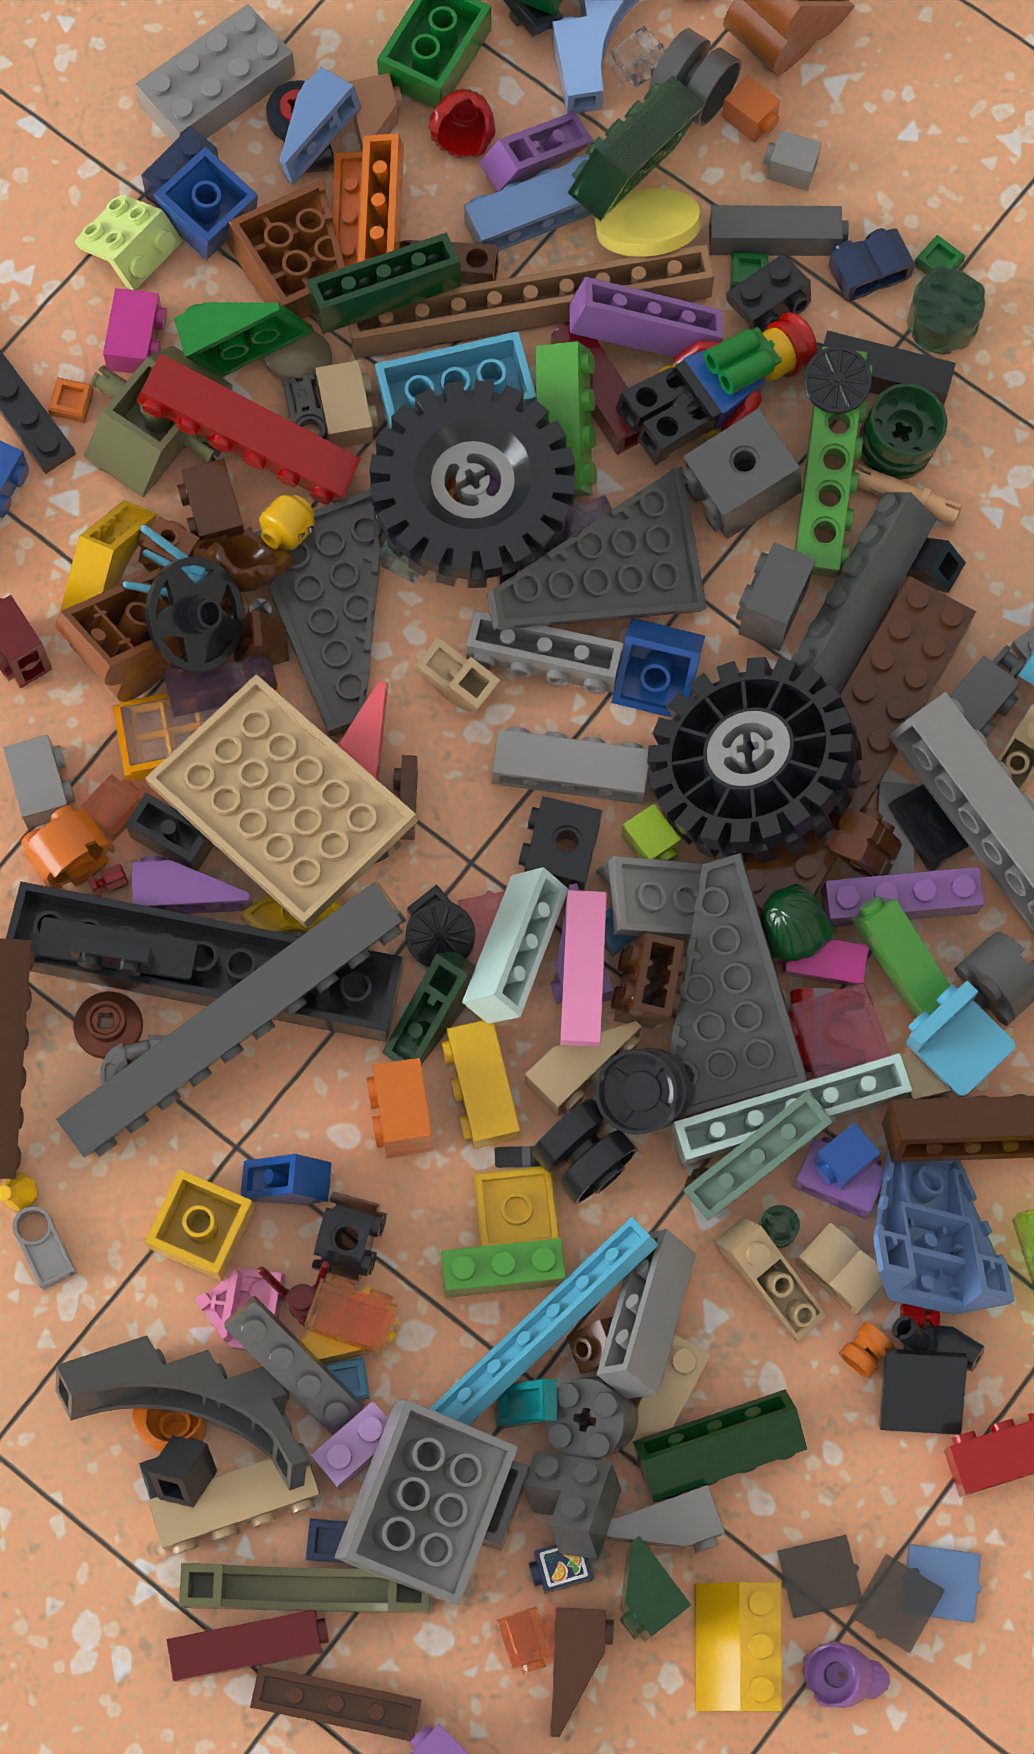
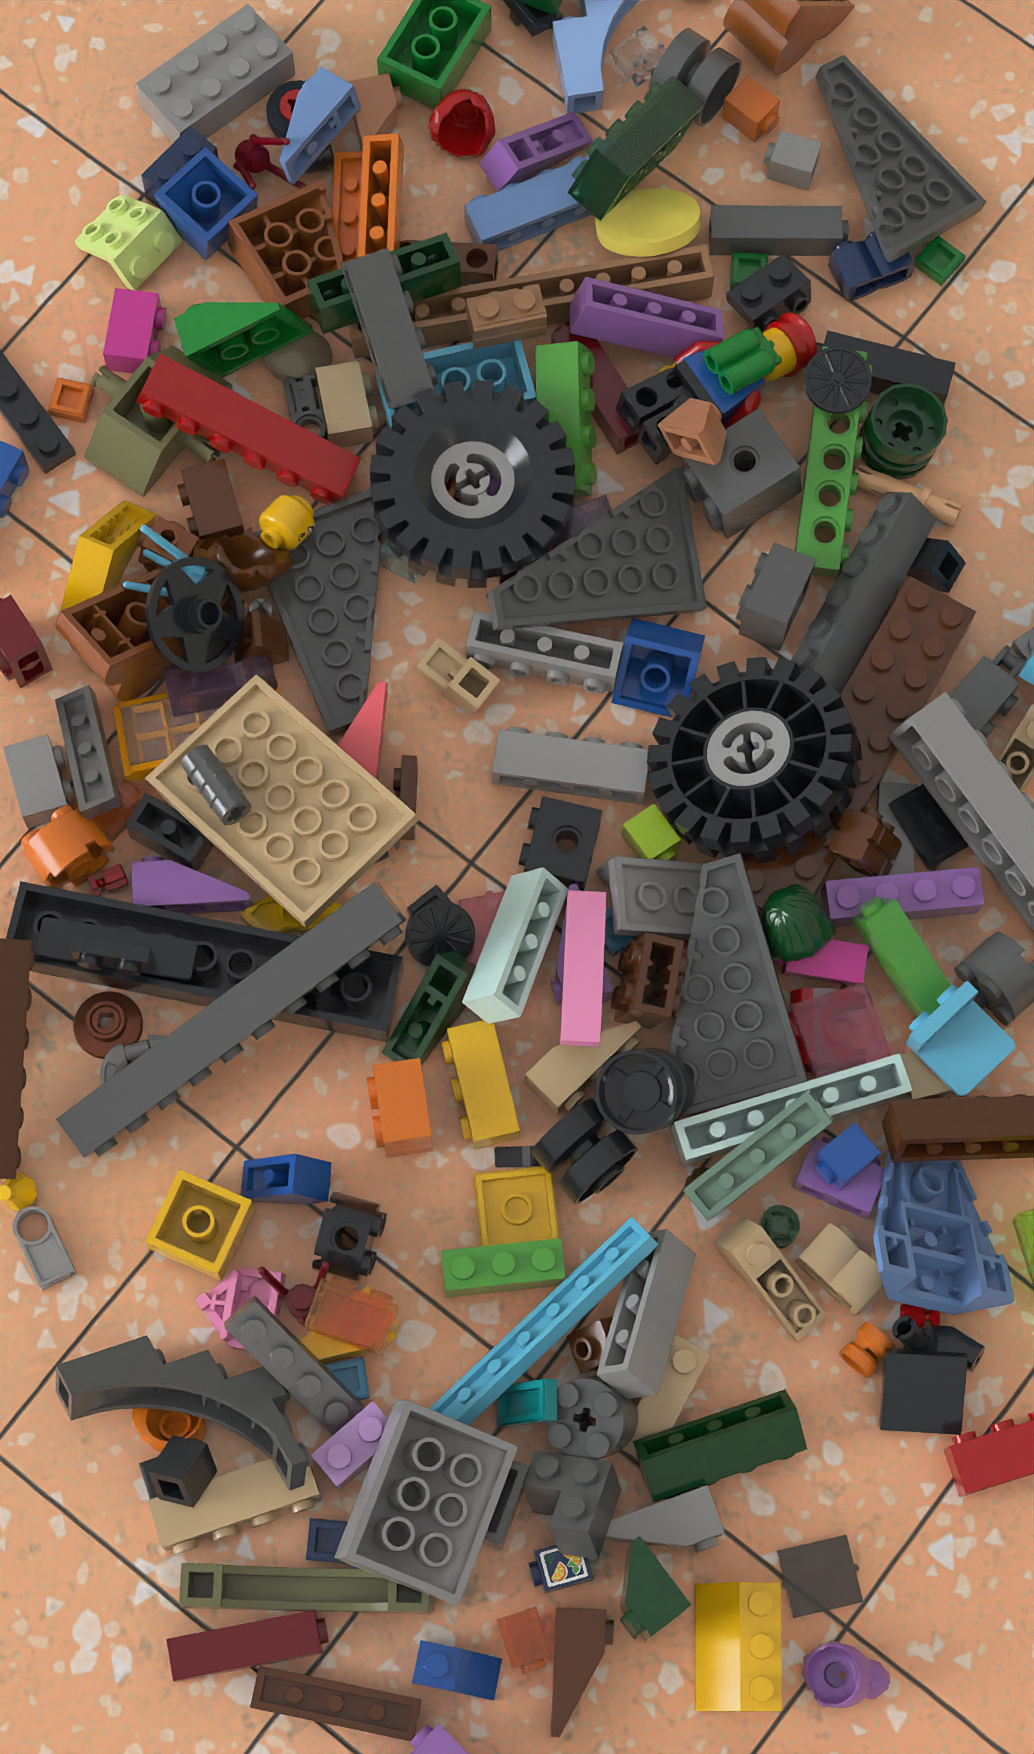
clear smoke piece [850,1554,945,1653] -> none
medium blue piece [901,1544,982,1623] -> none
clear green brick [907,266,986,355] -> none
none -> flat silver plate [55,685,121,819]
none -> dark grey axle [181,745,252,826]
none -> dark red plant [233,134,306,189]
none -> dark grey brick [340,248,438,409]
none -> blue slope [412,1640,502,1701]
none -> medium nougat brick [466,284,547,349]
none -> nougat slope [657,398,727,465]
none -> dark grey wing [815,55,987,263]

